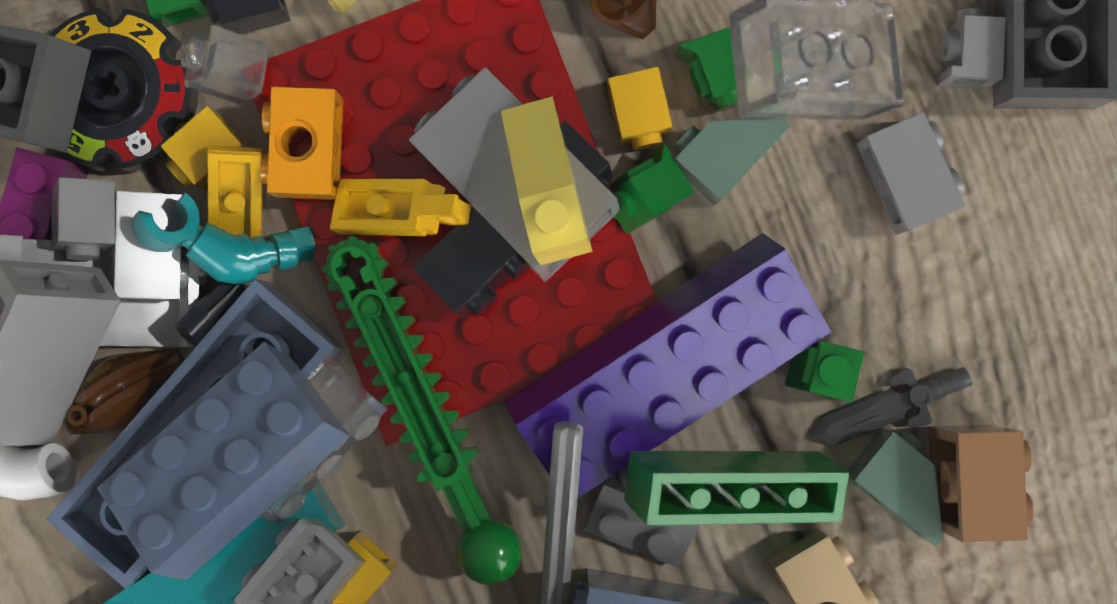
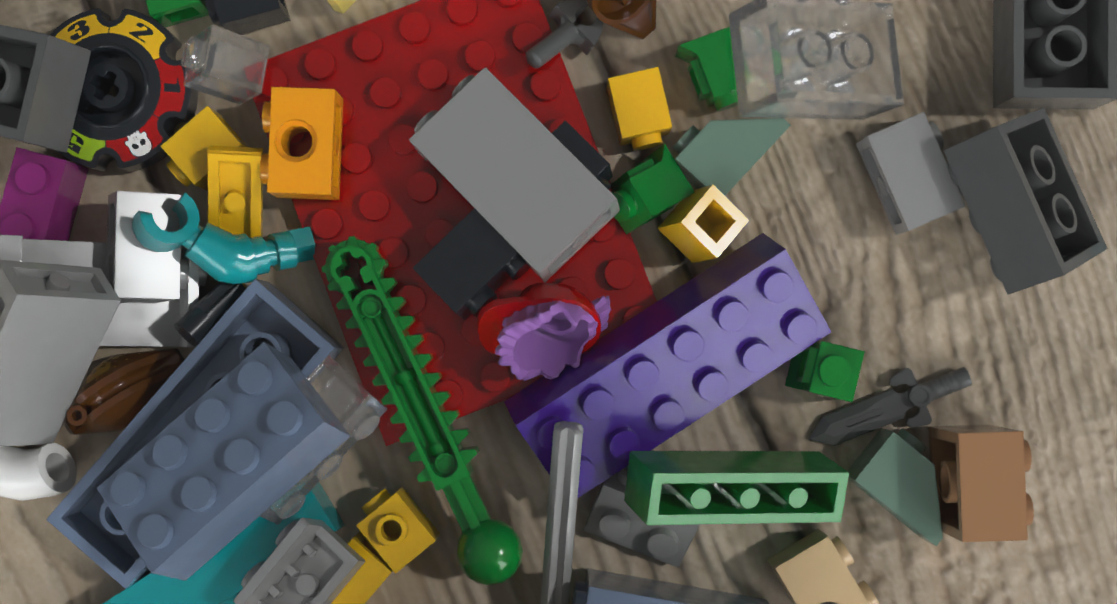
light grey brick [51,177,115,261] -> none
yellow hinge [330,179,471,236] -> none
light yellow slope [501,97,593,265] -> none
light grey brick [937,8,1006,89] -> none
none -> yellow brick [356,487,440,574]
none -> medium lavender hair [476,283,611,381]
none -> dark grey bar [525,0,603,68]
none -> yellow brick [657,184,749,263]
none -> dark grey brick [943,108,1108,295]

